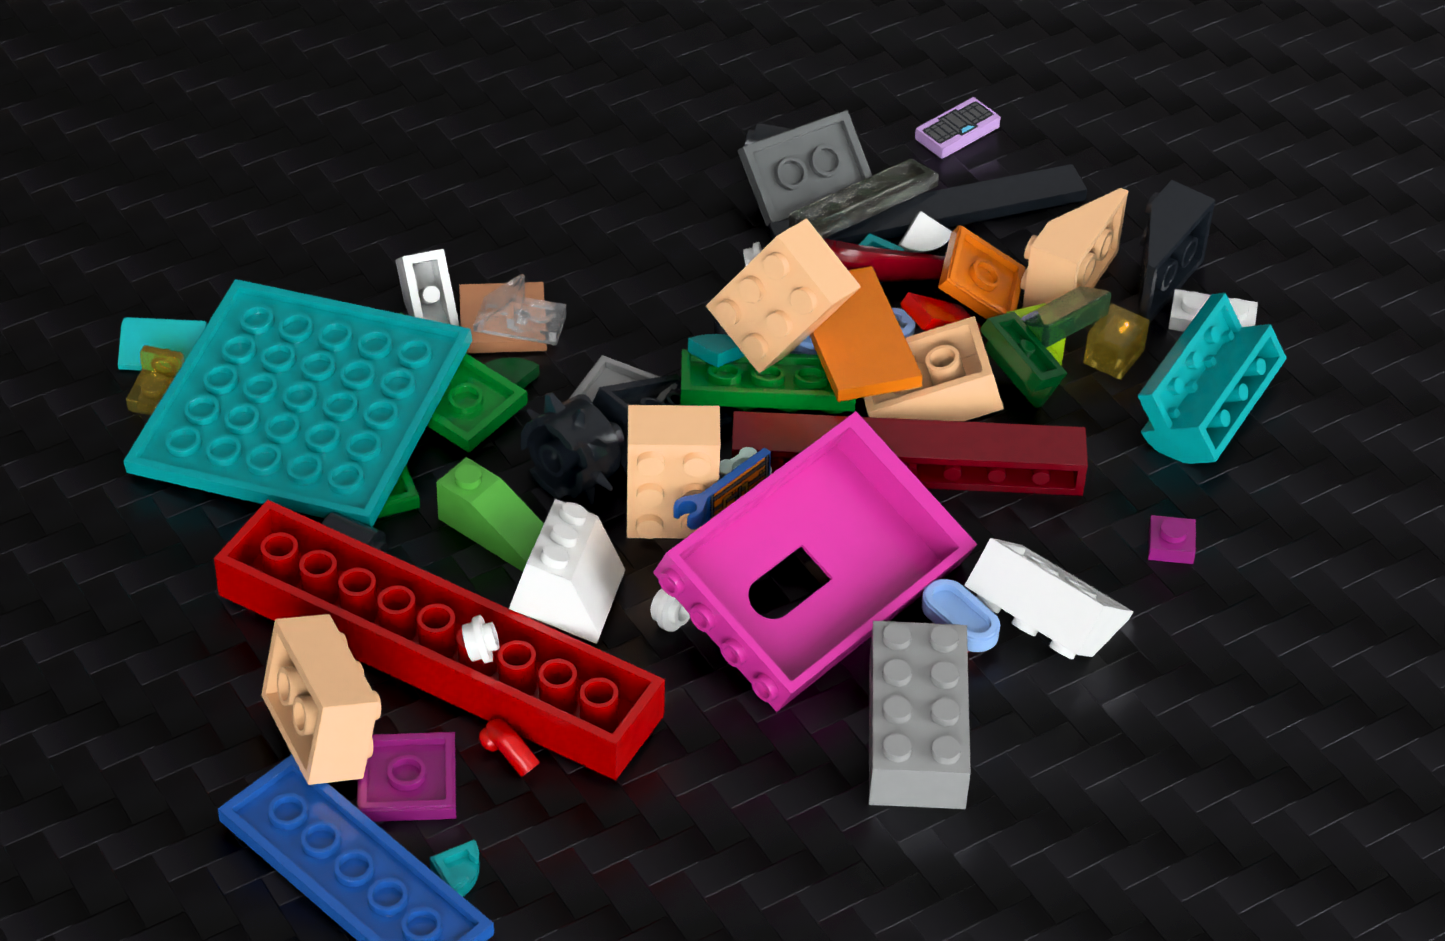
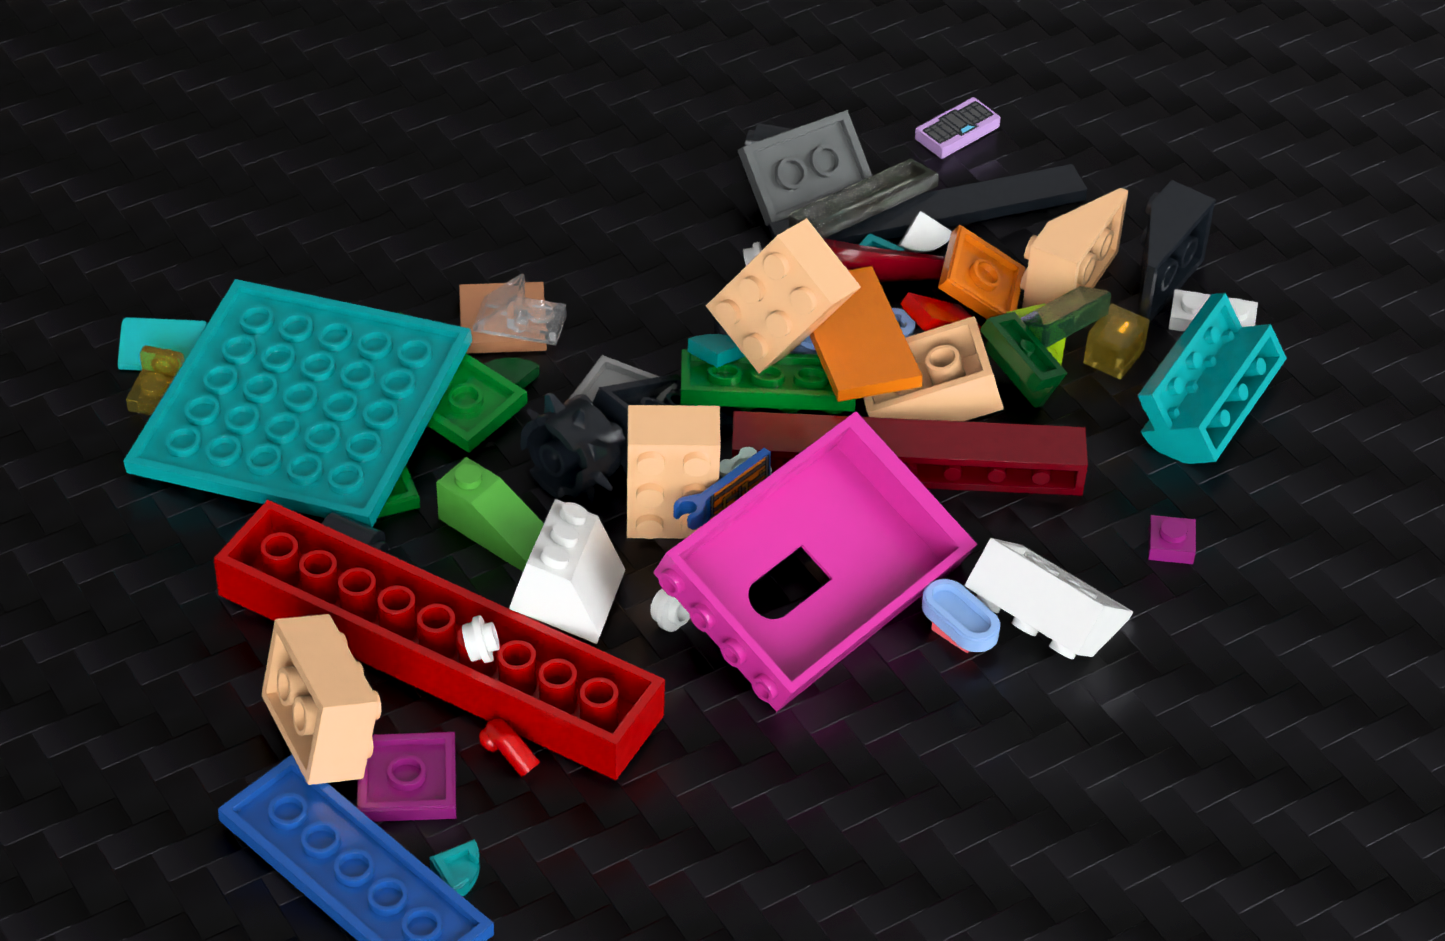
white slope [395,249,460,326] -> none
light grey brick [869,621,971,809] -> none

